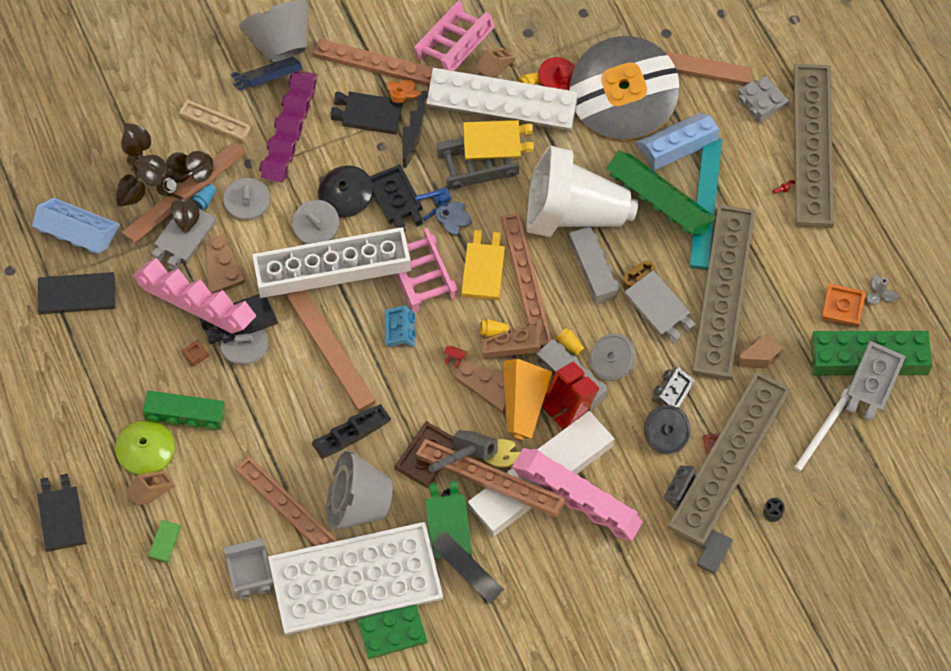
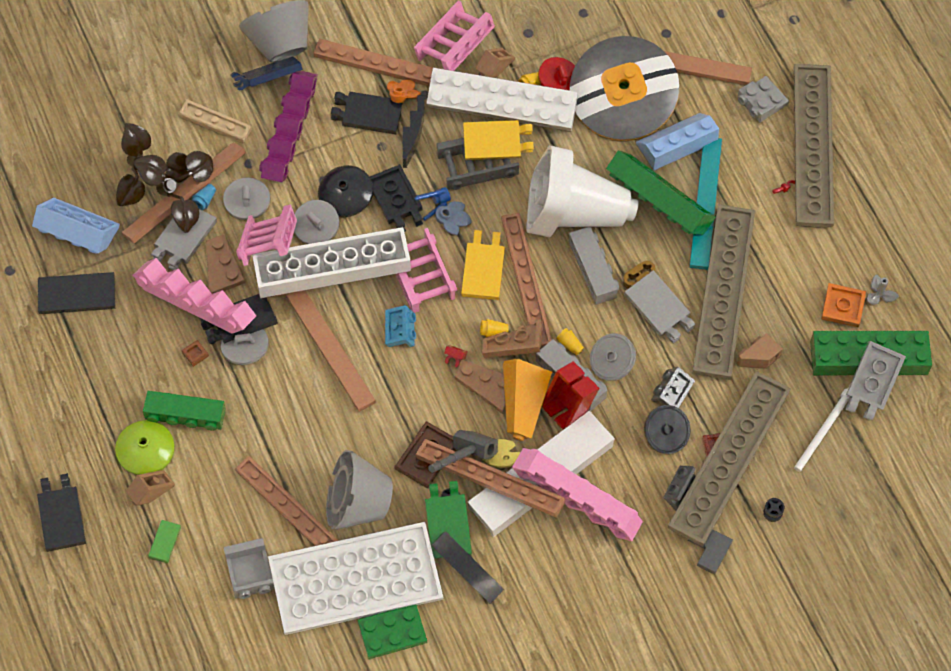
black slope [312,404,391,459] -> none
none -> bright pink fence [236,204,297,266]

